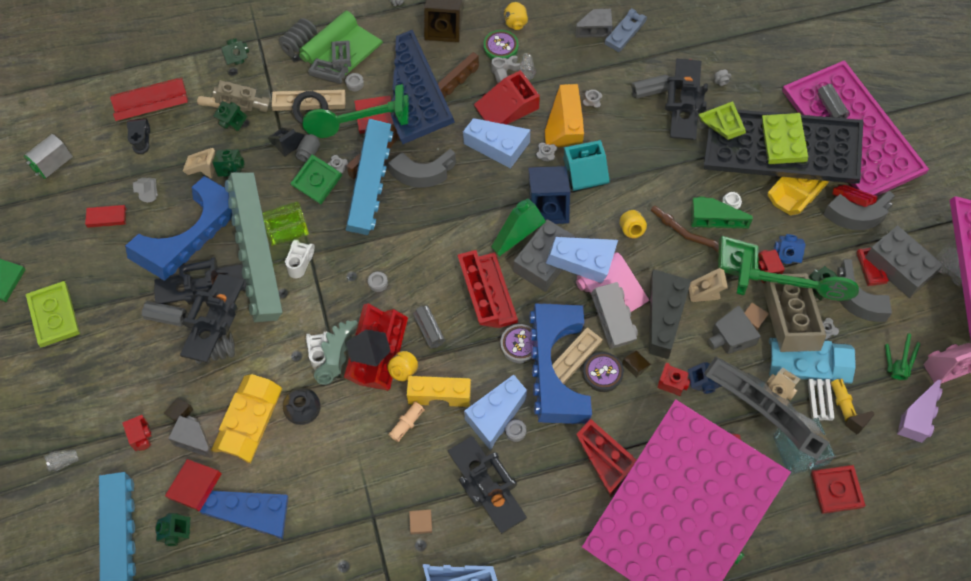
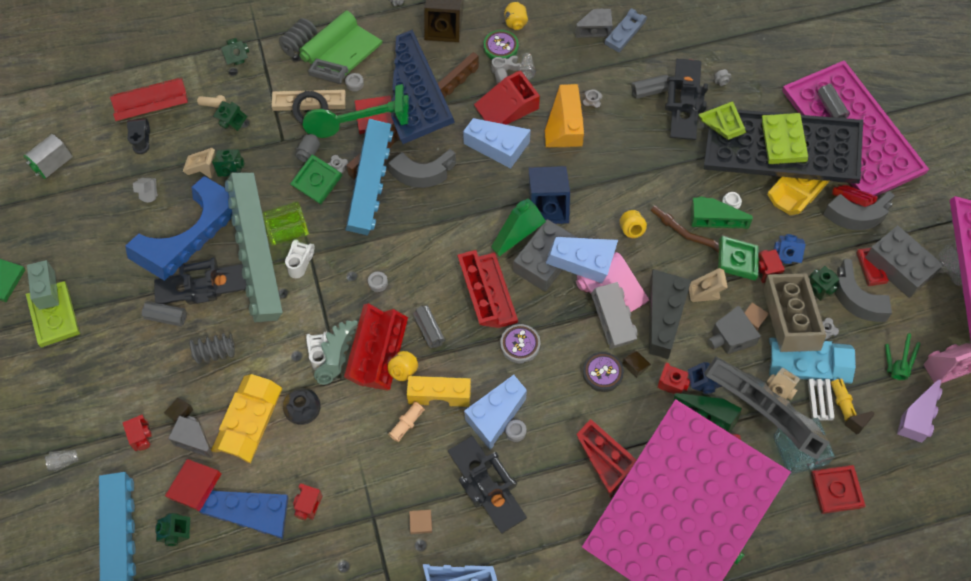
red tile [85,205,127,228] -> none
black piece [180,274,245,363] -> none
dark tan brick [212,80,270,112] -> none
black slope [267,127,306,157] -> none
dark grey tile [332,41,351,68] -> none
black slope [346,329,391,367] -> none
blue arch [529,303,592,424] -> none
light grey plate [537,143,557,161] -> none
tan plate [552,327,603,384] -> none
teal slope [563,140,610,191] -> none
green piece [736,250,859,301] -> none
none -> sand green brick [27,260,59,310]
none -> red brick [293,483,323,520]
none -> dark green slope [672,393,742,433]

